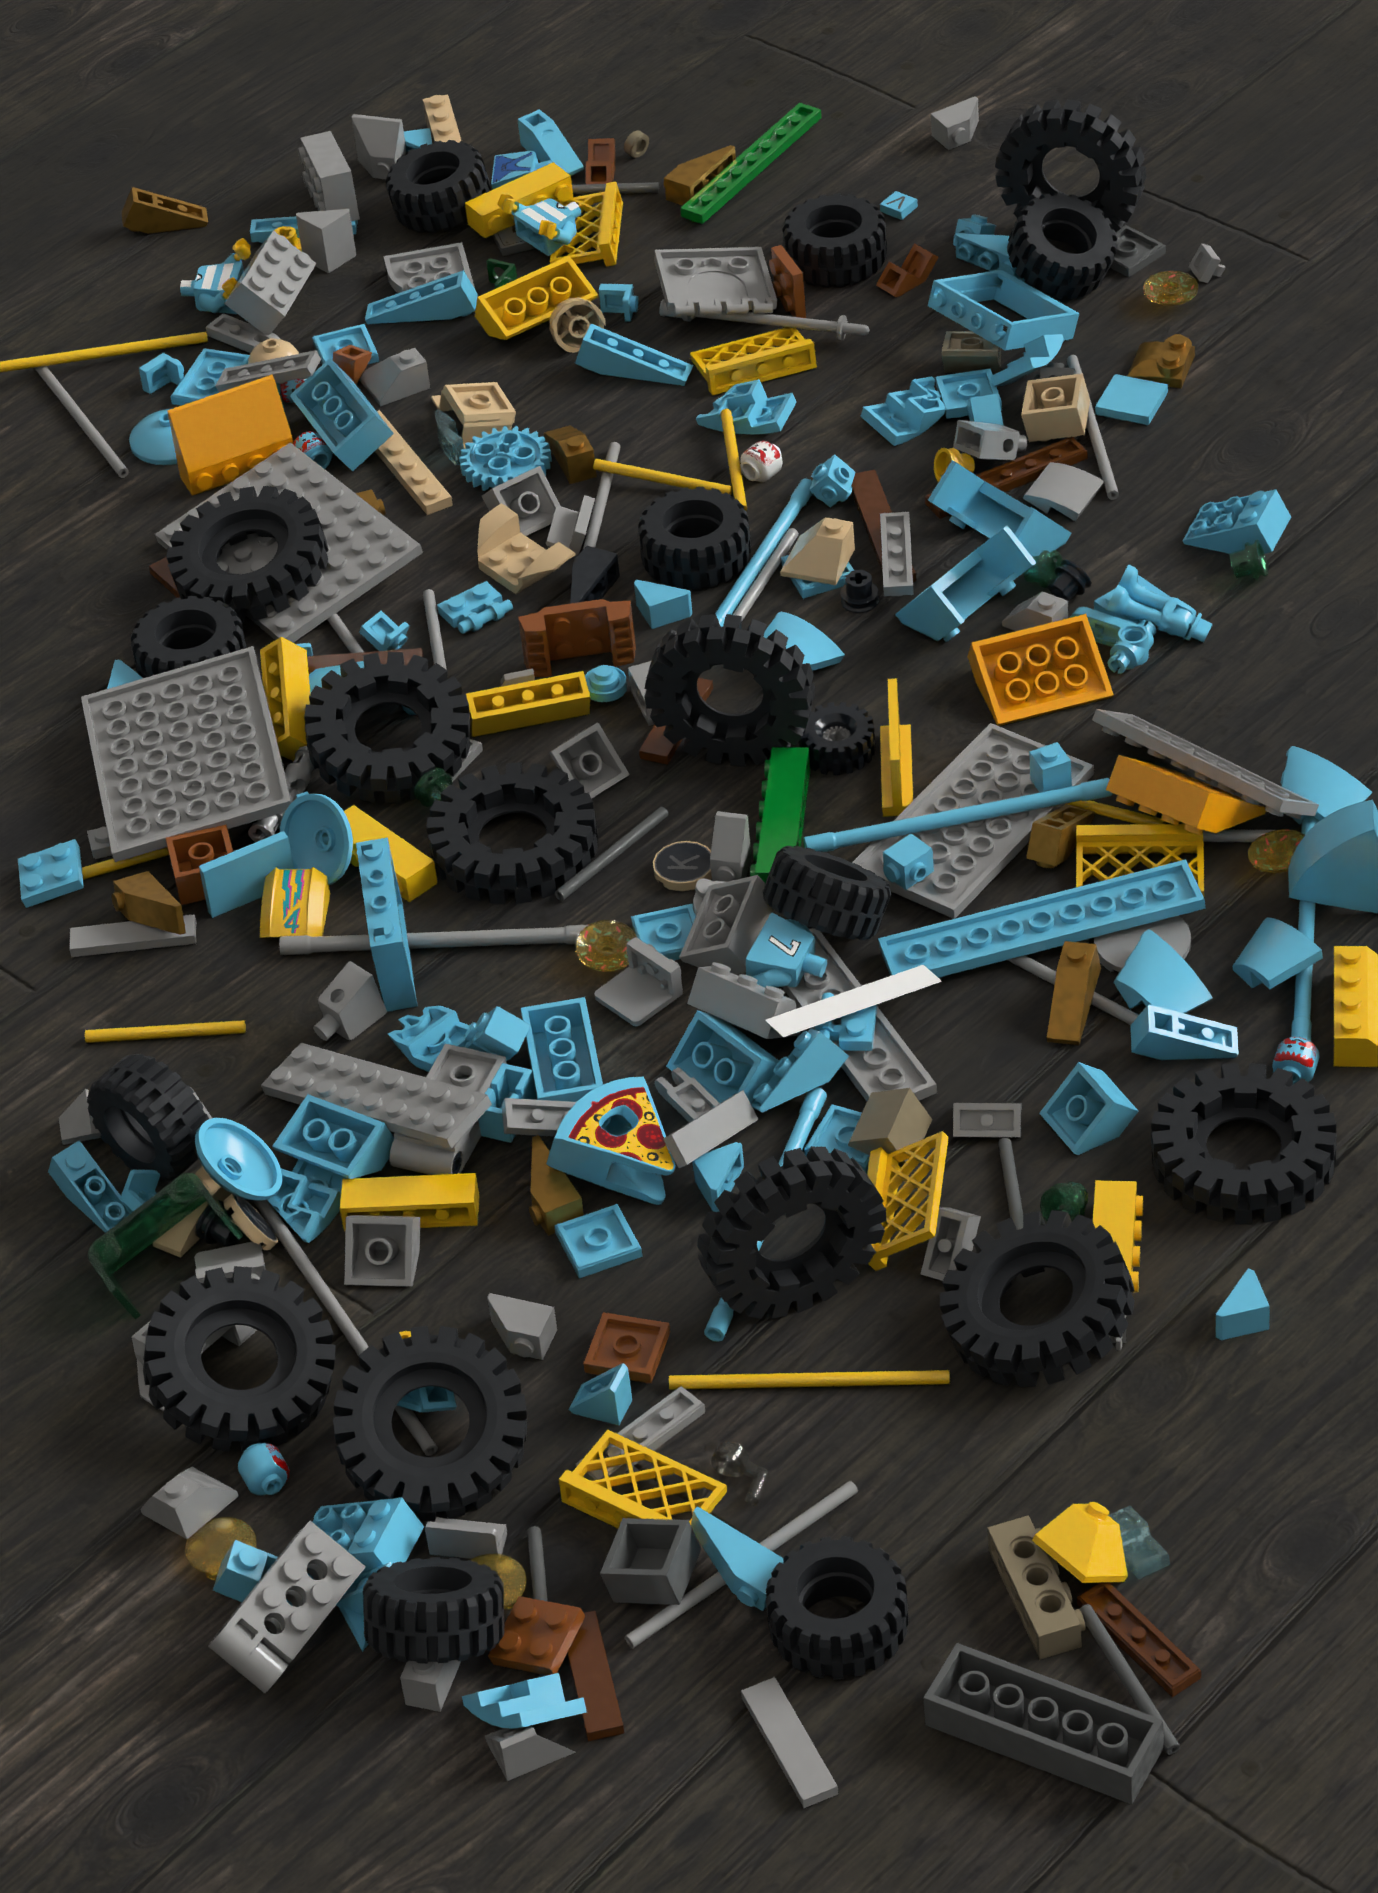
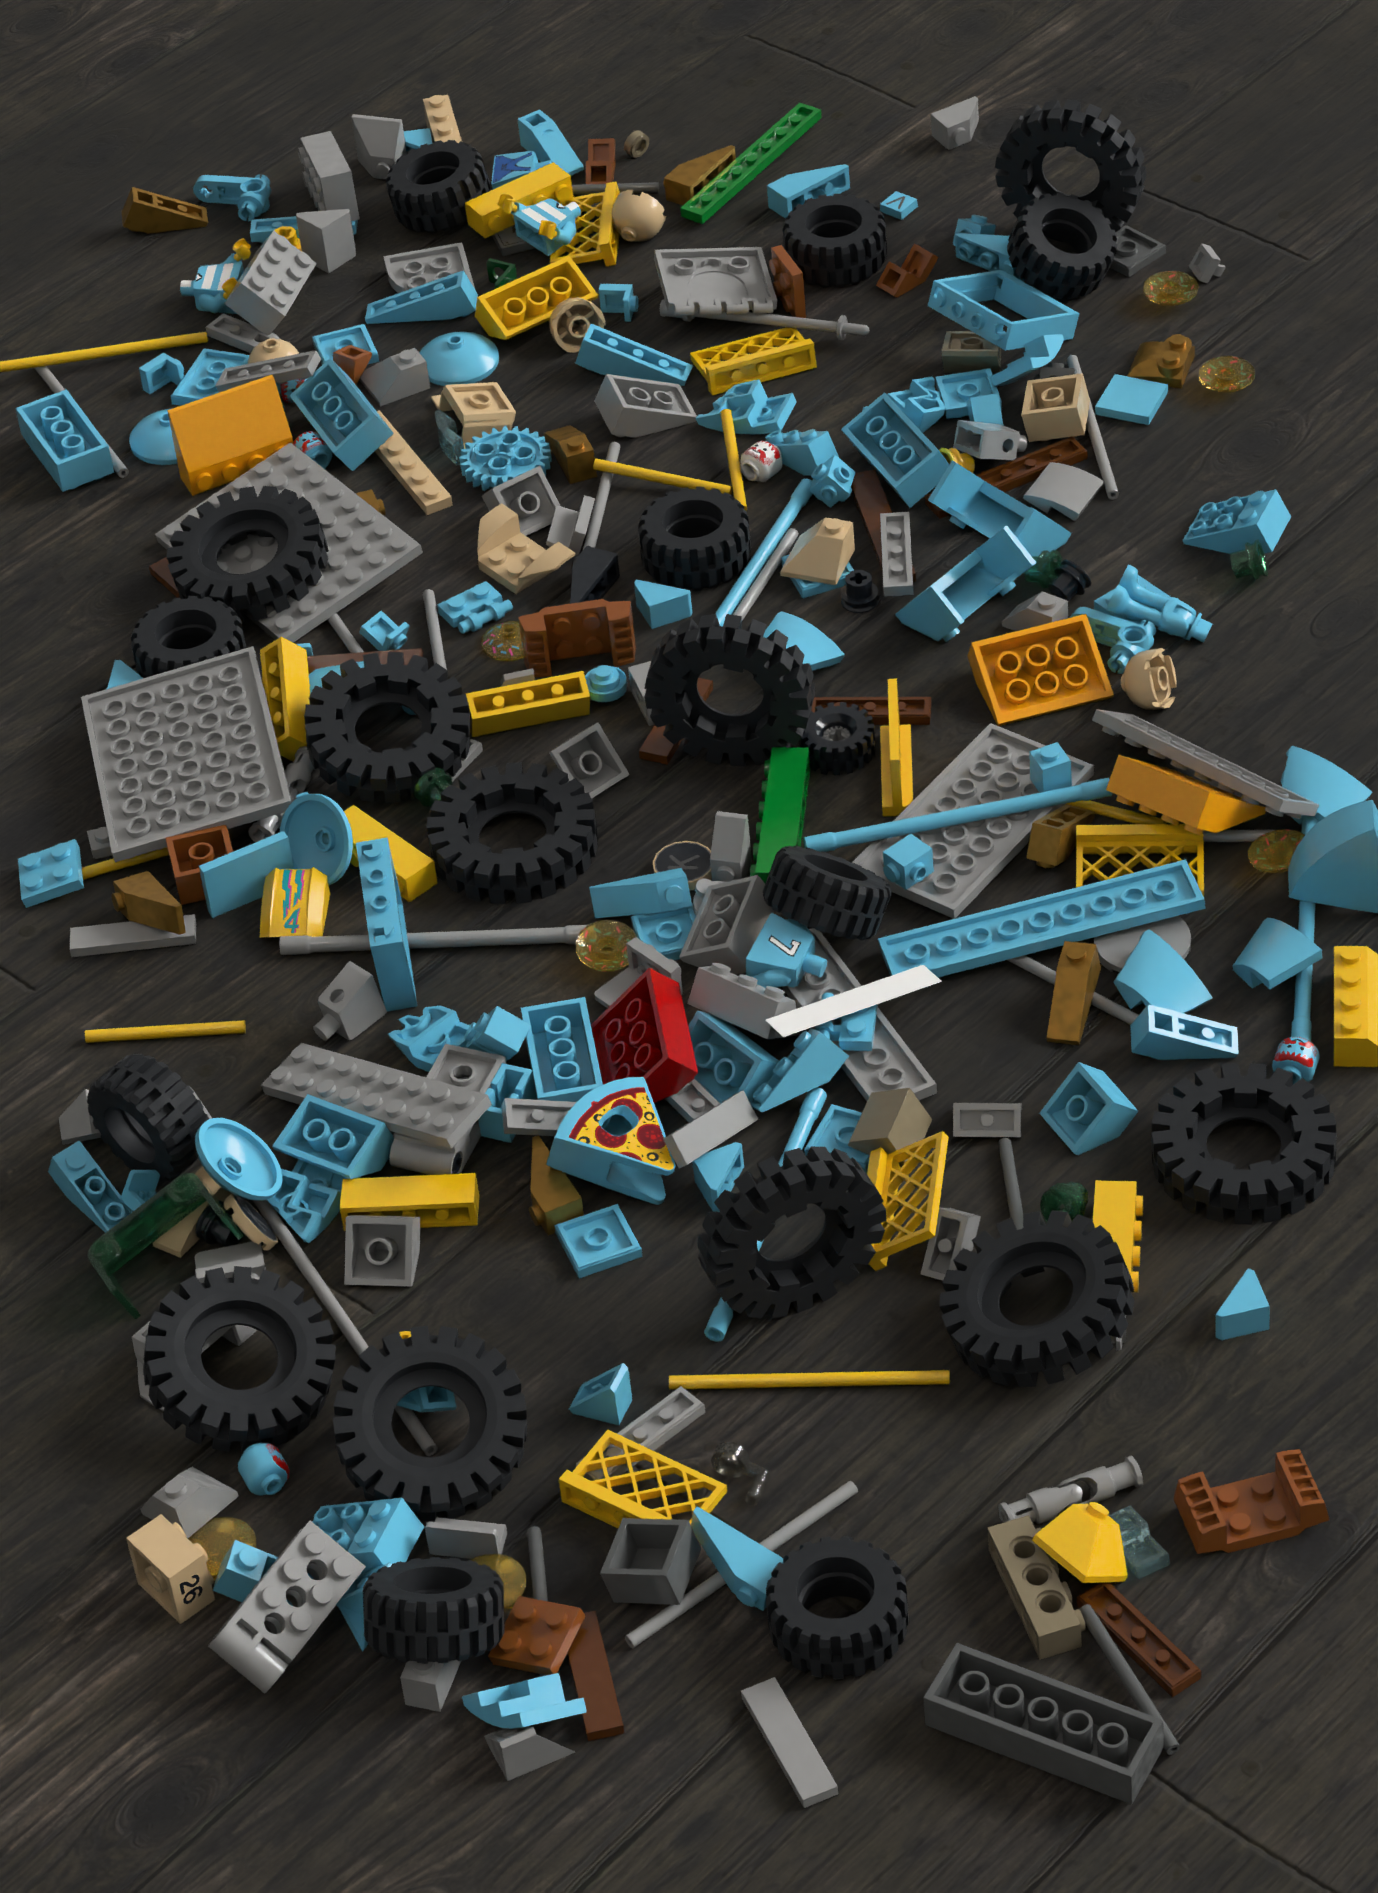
light grey slope [487,1293,557,1360] -> none
dark grey piece [555,806,669,901] -> none
dark orange plate [583,1312,670,1384] -> none
none -> medium azure brick [15,389,114,492]
none -> tan brick [126,1514,215,1624]
none -> medium azure piece [193,174,271,221]
none -> medium azure dish [419,331,499,386]
none -> clear yellow dish [481,621,524,661]
none -> medium azure slope [589,868,692,918]
none -> red slope [591,968,698,1103]
none -> light grey slope [594,374,697,438]
none -> tan cylinder [612,190,666,242]
none -> medium azure slope [765,429,839,475]
none -> medium azure slope [767,164,850,218]
none -> reddish brown tile [811,697,932,725]
none -> medium azure brick [841,392,949,508]
none -> light grey piece [998,1456,1143,1524]
none -> tan cylinder [1121,648,1177,710]
none -> dark orange plate [1174,1449,1329,1554]
none -> clear yellow dish [1199,356,1255,392]

